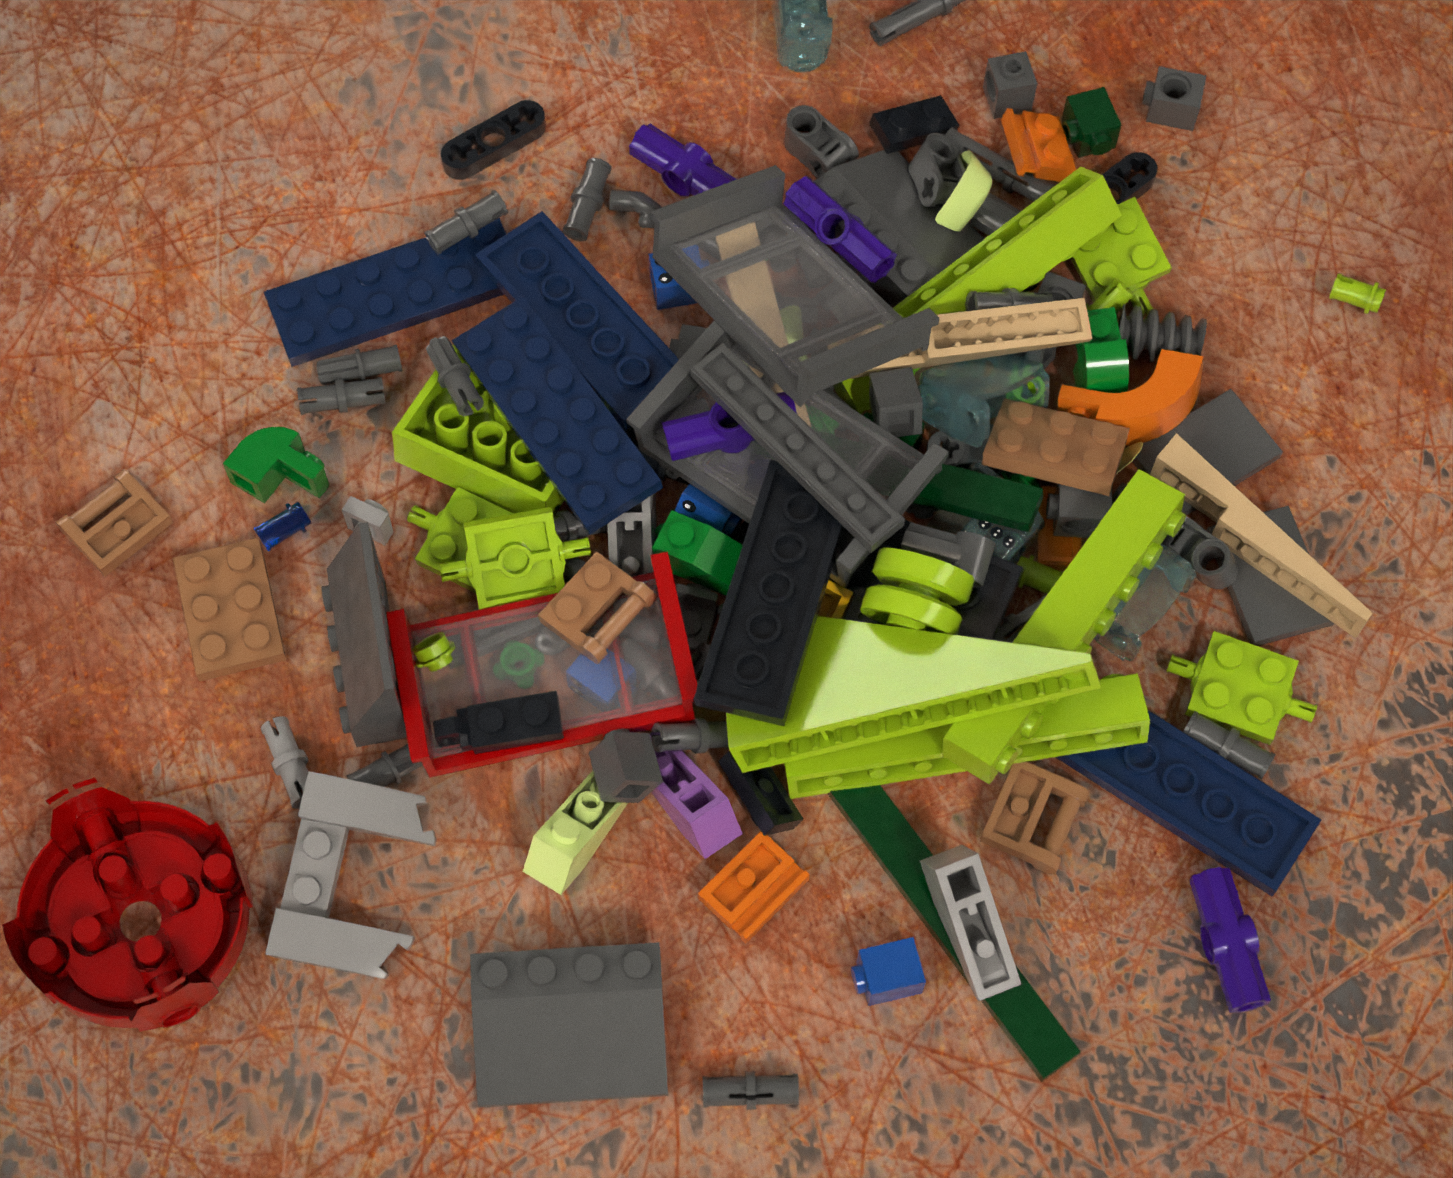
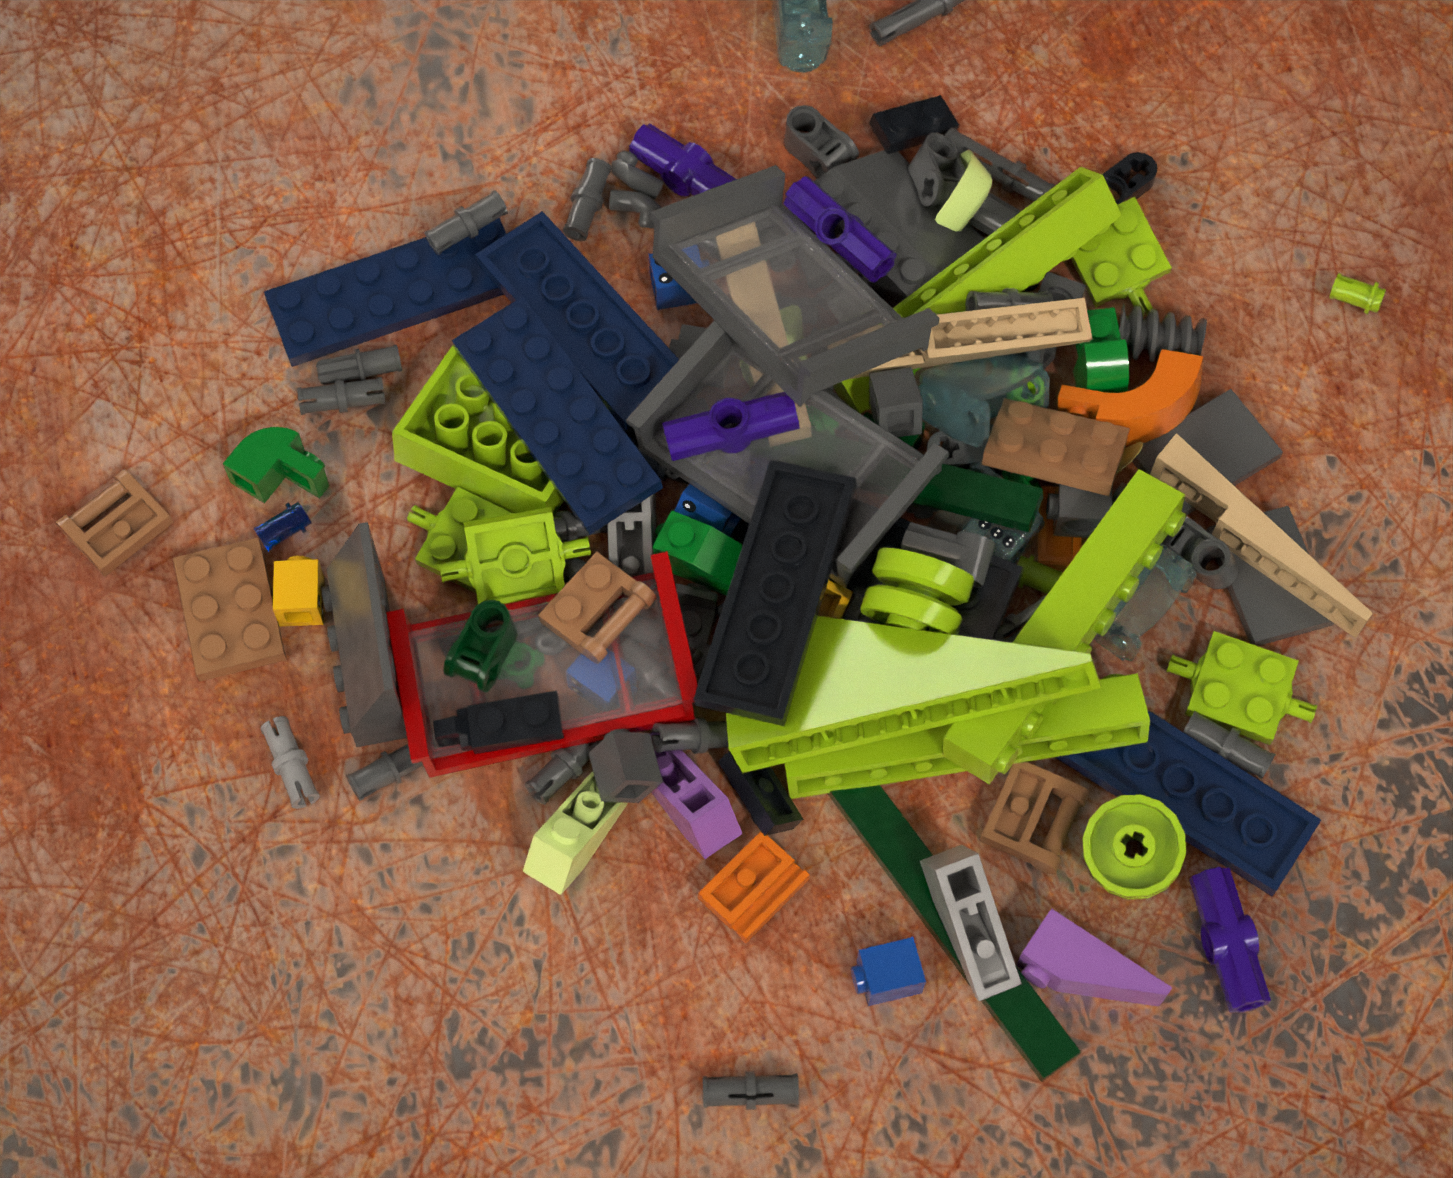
red piece [2,777,254,1031] -> none
light grey wedge [265,771,437,979] -> none
light grey plate [342,496,394,545] -> none
lime plate [412,632,455,672] -> none
dark grey axle [426,336,484,416] -> none
black beam [441,100,546,180] -> none
dark grey slope [470,942,668,1108] -> none
dark grey tile [690,343,905,553] -> none
dark grey brick [983,51,1037,119] -> none
orange plate [1001,108,1076,182] -> none
dark green brick [1061,87,1122,158] -> none
lime pin [1086,278,1134,314] -> none
dark grey brick [1142,66,1206,131] -> none
none -> yellow brick [273,556,325,627]
none -> dark green piece [443,600,518,693]
none -> dark grey pin [525,740,602,805]
none -> dark grey arm [611,151,664,200]
none -> medium lavender slope [1016,908,1172,1007]
none -> lime wheel [1083,795,1186,900]

